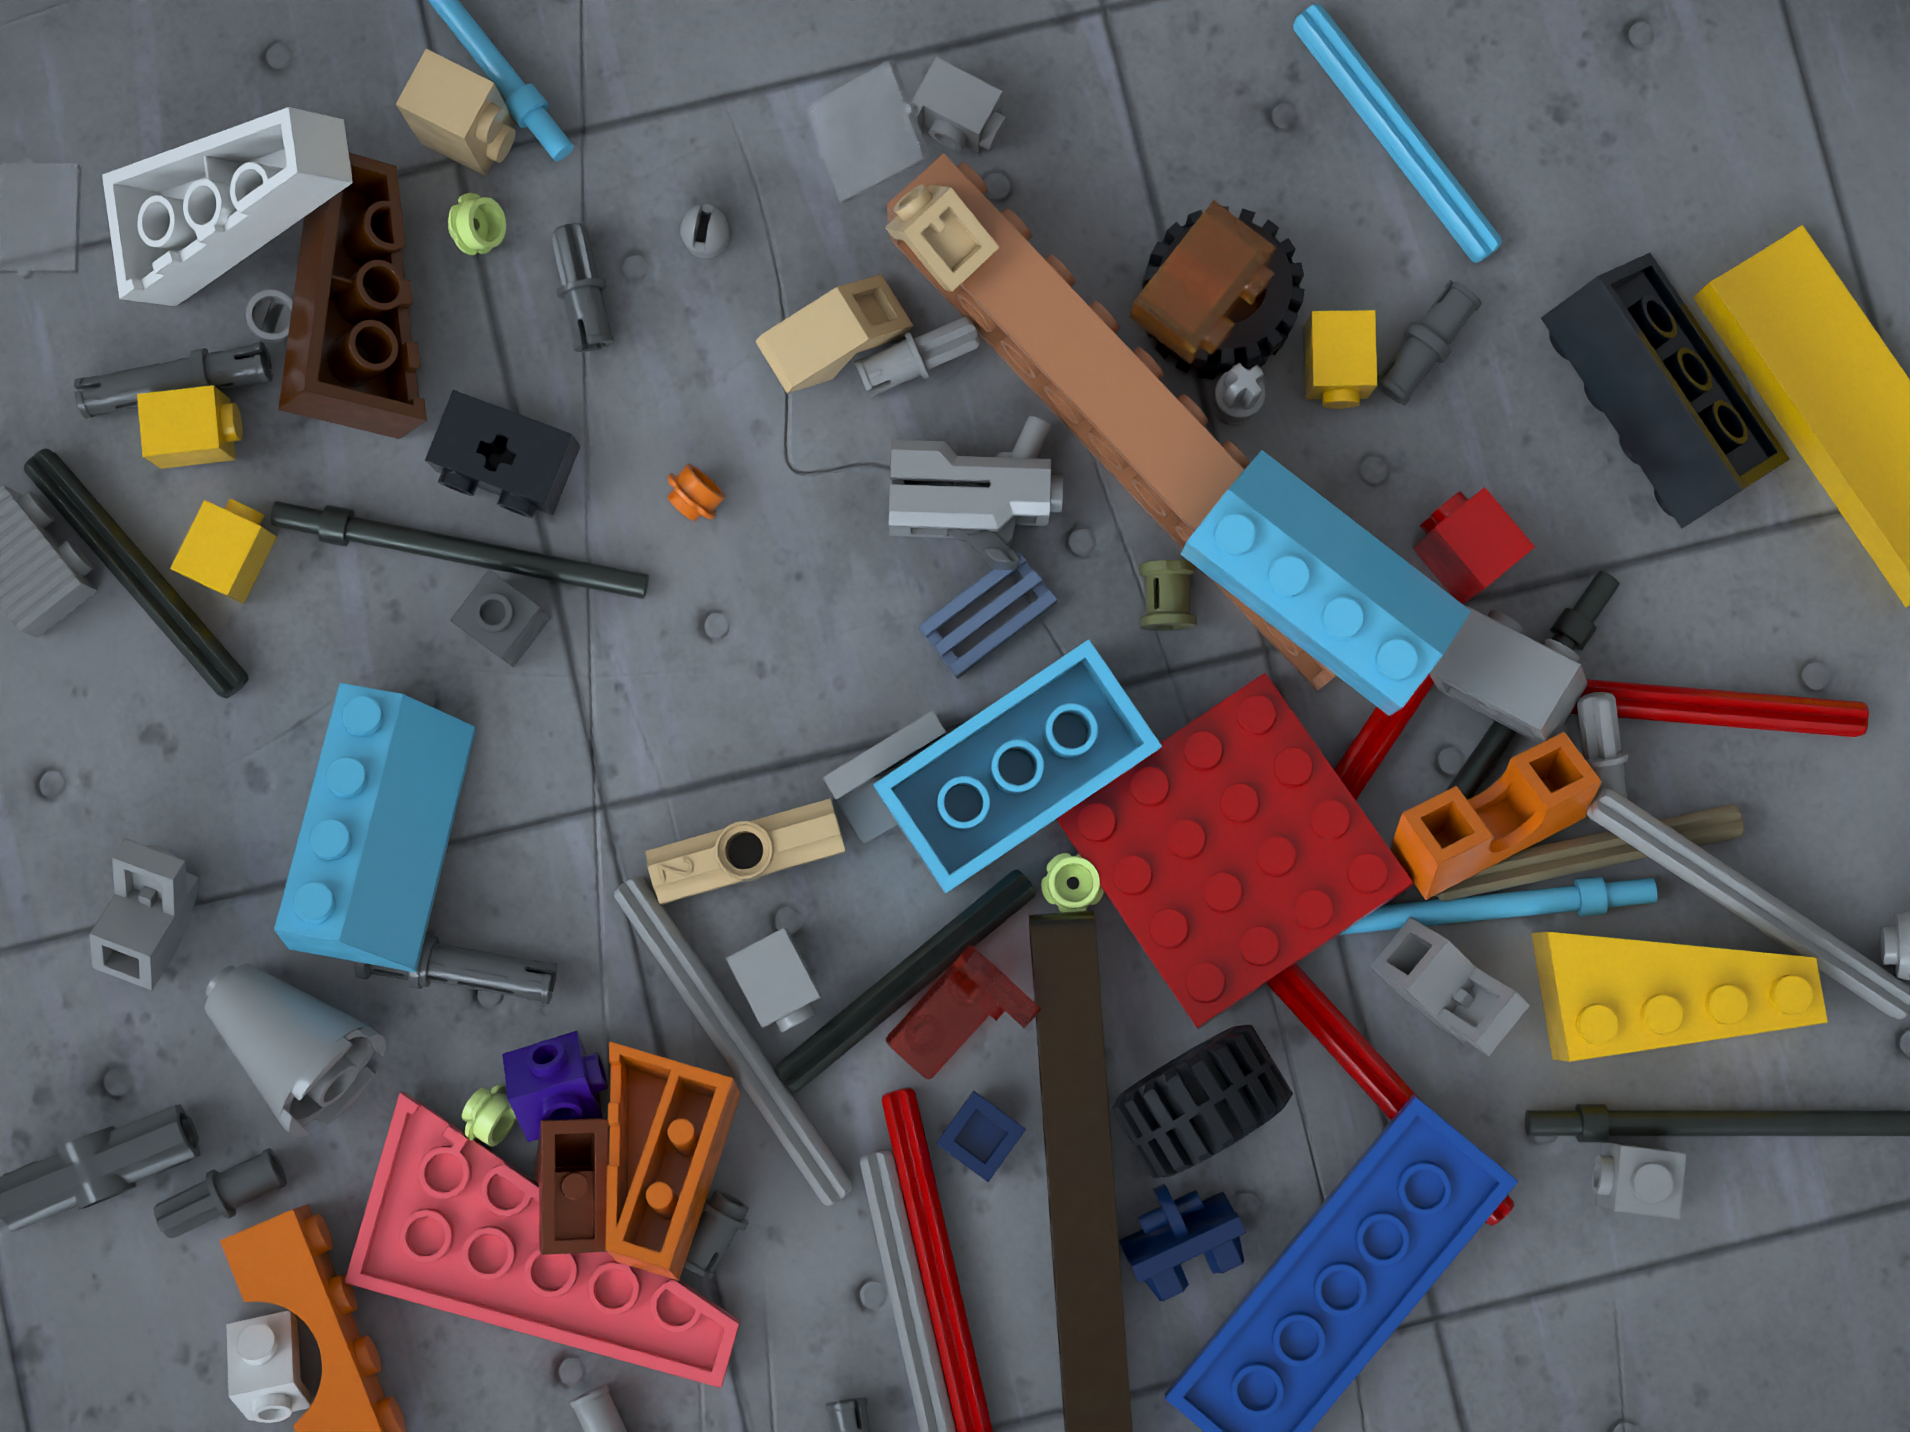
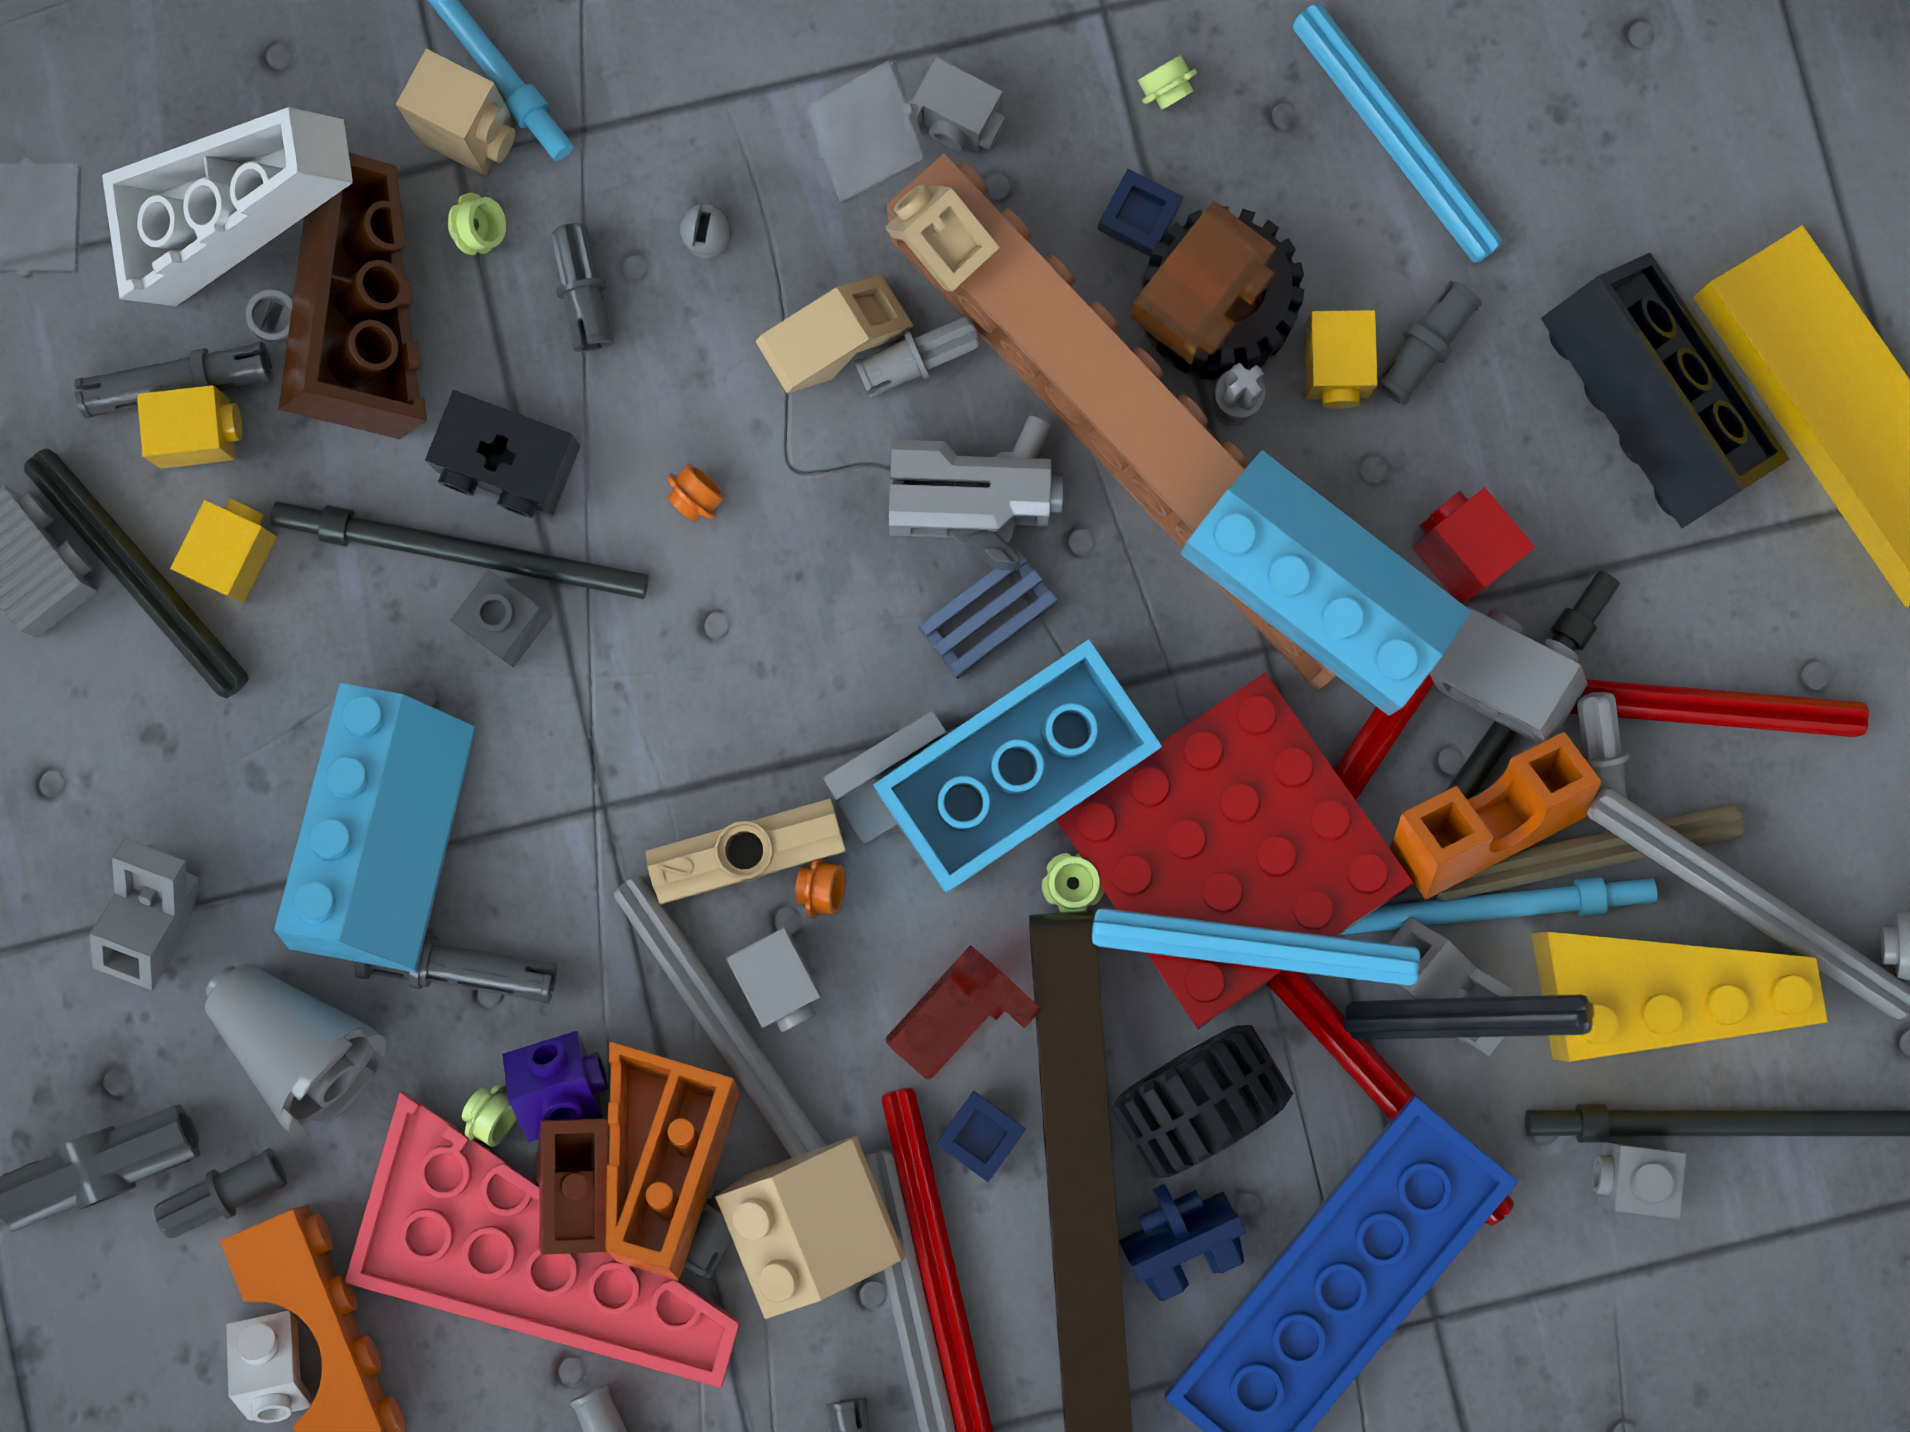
pearl dark grey axle [774,869,1037,1093] -> none
olive bush [1139,560,1197,631] -> none
none -> tan slope [715,1135,905,1319]
none -> orange plate [795,858,846,919]
none -> medium azure axle [1092,908,1420,986]
none -> dark blue plate [1098,169,1183,256]
none -> yellowish green plate [1138,55,1197,110]
none -> black axle [1343,994,1594,1040]

